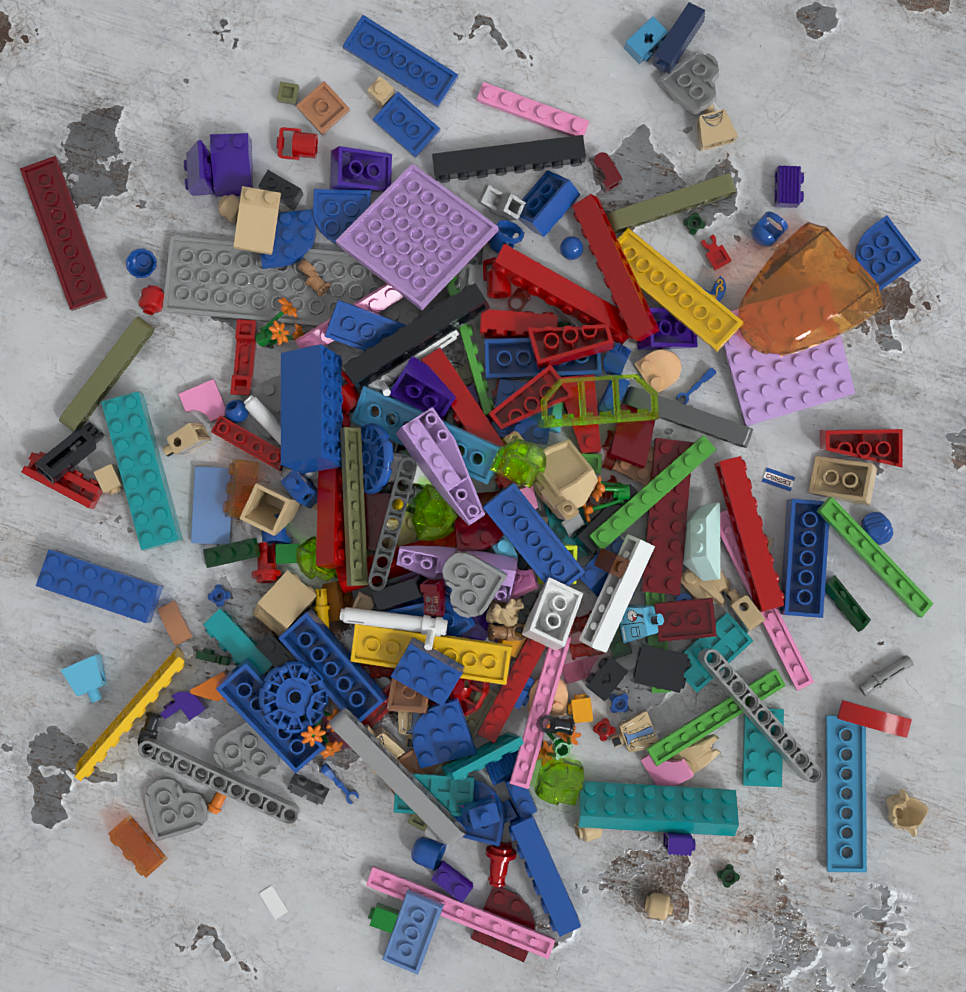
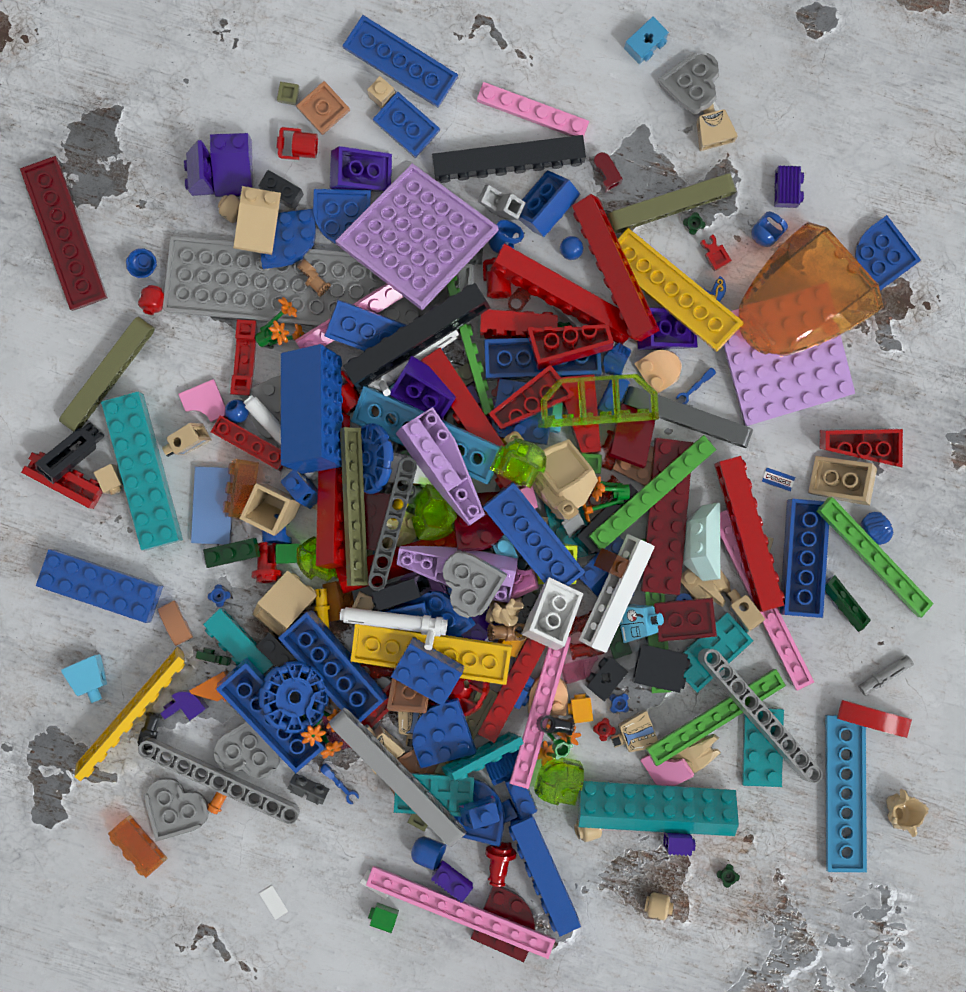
medium blue tile [382,889,444,975] -> none
dark red leg [420,579,446,617] -> none
dark blue brick [653,2,705,74] -> none

